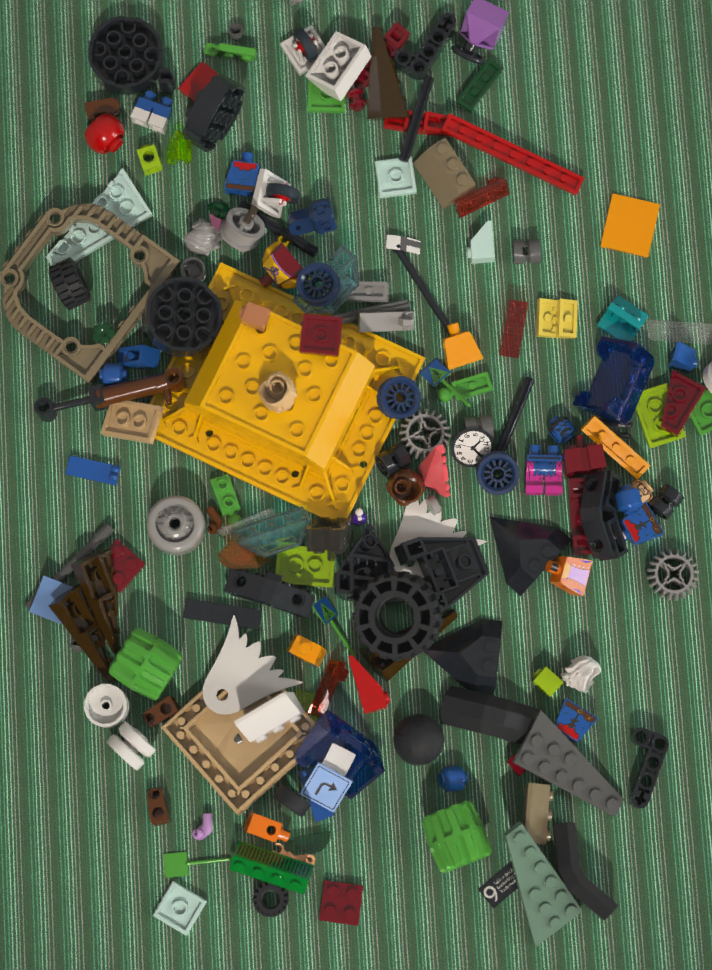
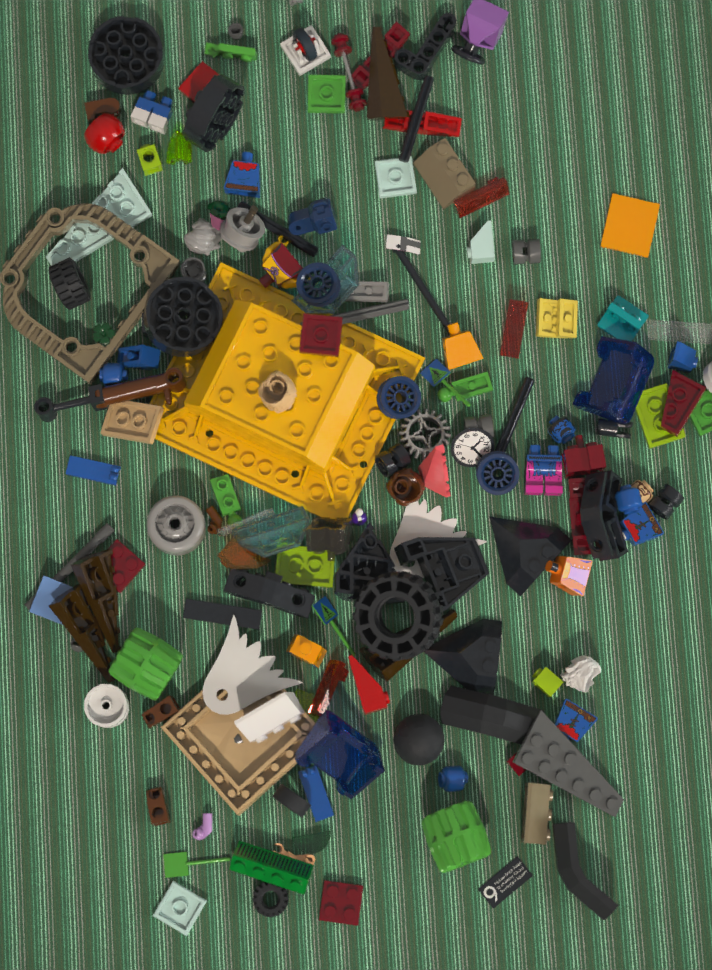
white wheel [106,721,156,771] -> none
black hinge [158,67,176,94] -> none
nougat brick [239,302,271,332] -> none
orange torso [243,811,291,842] -> none
white plate [251,169,300,218] -> none
light blue piece [300,762,353,813] -> none
white slope [305,31,371,101] -> none
white sticker [322,743,356,776] -> none
light grey hinge [358,310,414,332] -> none
light grey tile [425,495,441,515] -> none
red plate [441,113,584,196] -> none
dark green plate [456,58,504,113] -> none
sand green wing [503,821,583,947] -> none
light orange plate [581,415,650,480] -> none
black beam [629,728,669,809] -> none
light grey gear [647,549,699,601] -> none

